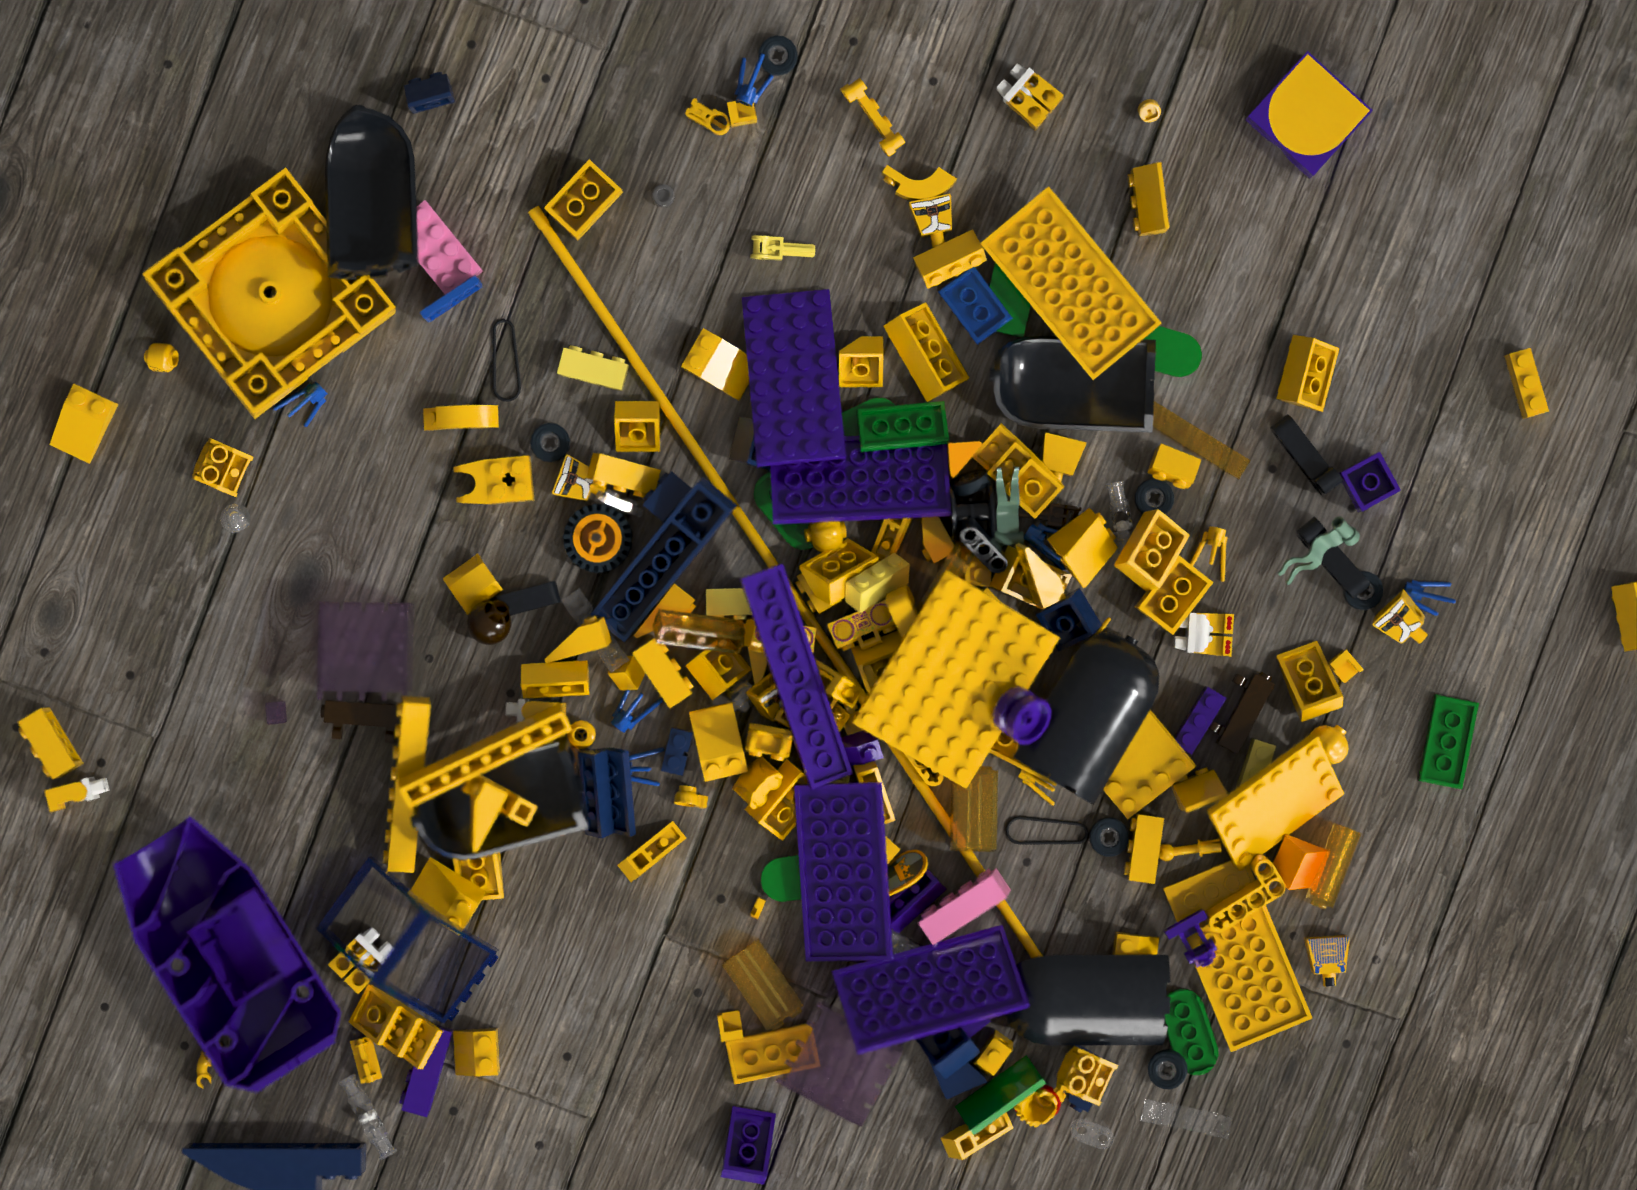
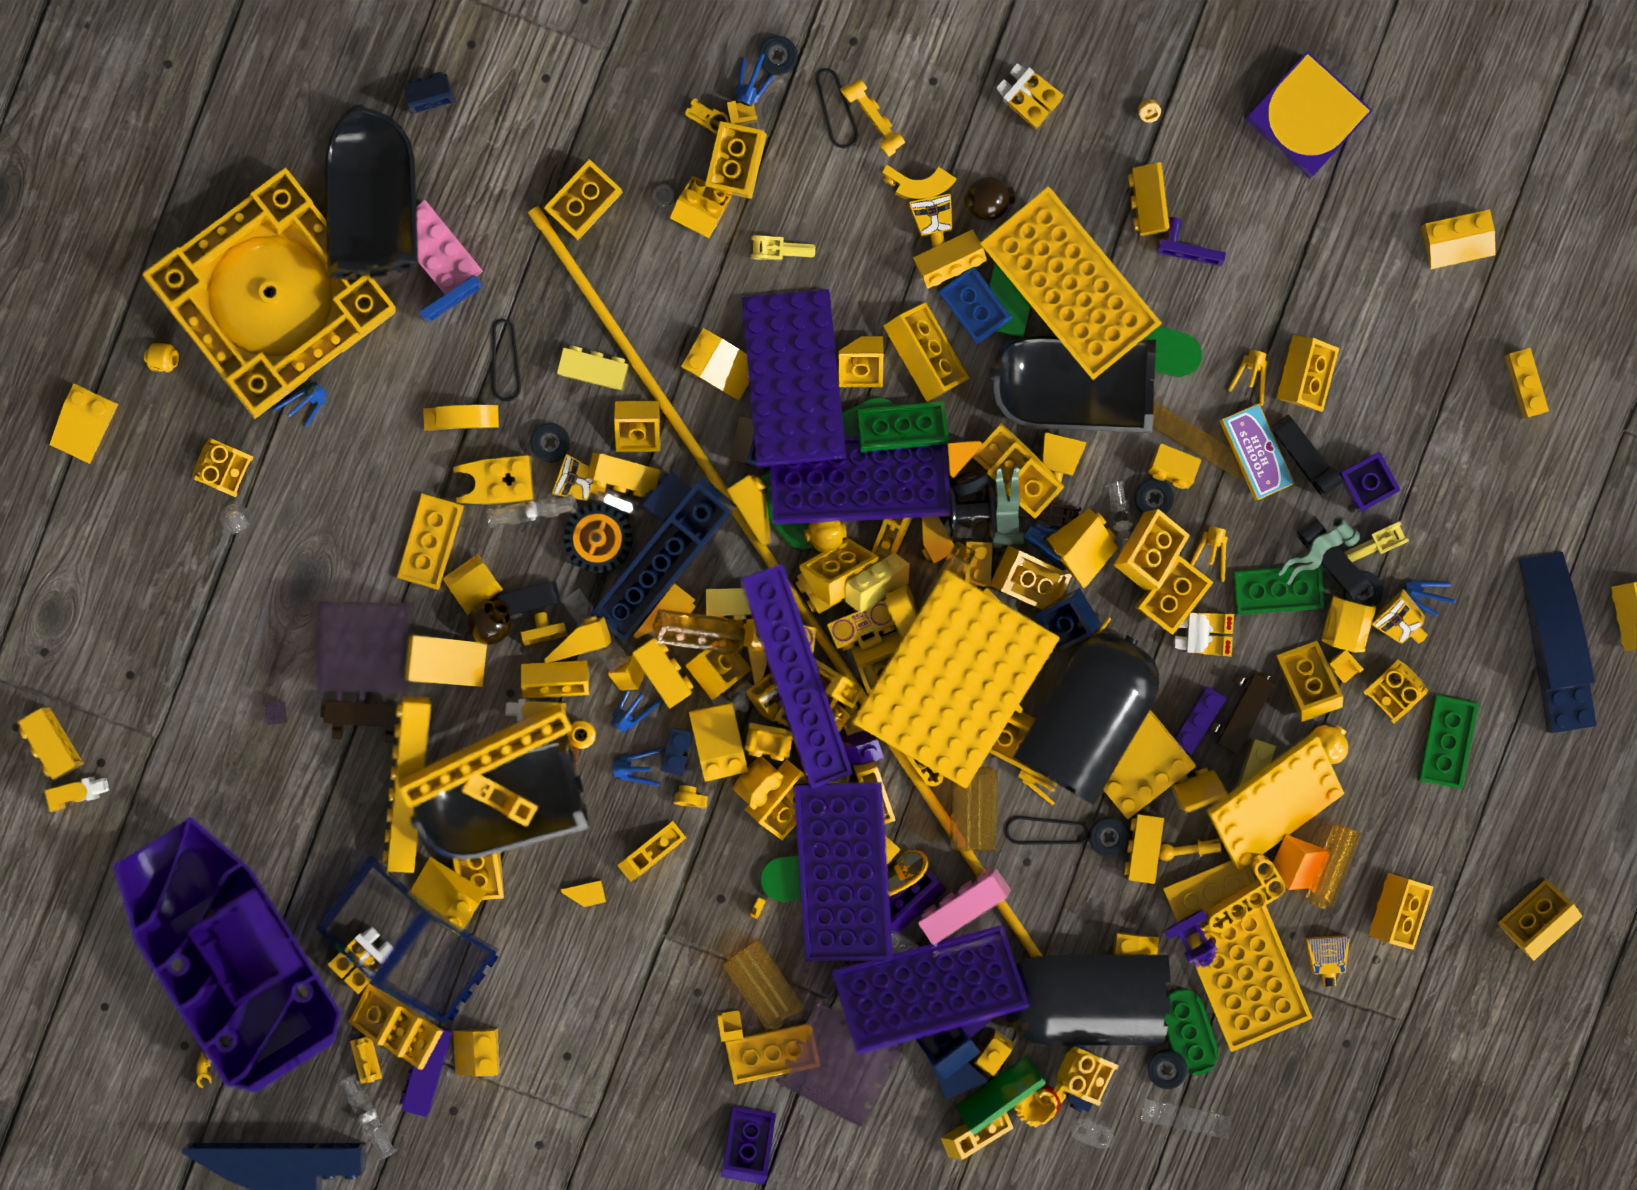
yellow slope [469,777,509,852] -> none
dark blue slope [578,747,636,839] -> none
black beam [957,517,1008,573] -> none
dark purple wheel [993,687,1051,744] -> none
yellow slope [1015,543,1066,609] -> none
none -> yellow tile [396,493,464,590]
none -> yellow tile [404,635,487,687]
none -> clear piece [487,494,577,528]
none -> yellow tile [521,612,568,646]
none -> yellow tile [561,880,606,907]
none -> yellow slope [670,176,732,238]
none -> yellow slope [705,121,767,199]
none -> yellow slope [727,475,771,546]
none -> black piece [816,69,858,149]
none -> dark brown brick [964,177,1015,221]
none -> dark purple piece [1157,217,1226,266]
none -> tile [1220,403,1295,501]
none -> yellow plant [1228,350,1268,406]
none -> green tile [1233,565,1325,615]
none -> yellow slope [1321,595,1376,652]
none -> light yellow connector [1344,521,1409,562]
none -> yellow slope [1363,659,1428,724]
none -> yellow slope [1368,873,1433,950]
none -> yellow slope [1421,209,1495,269]
none -> yellow slope [1498,879,1583,961]
none -> dark blue slope [1519,552,1597,733]

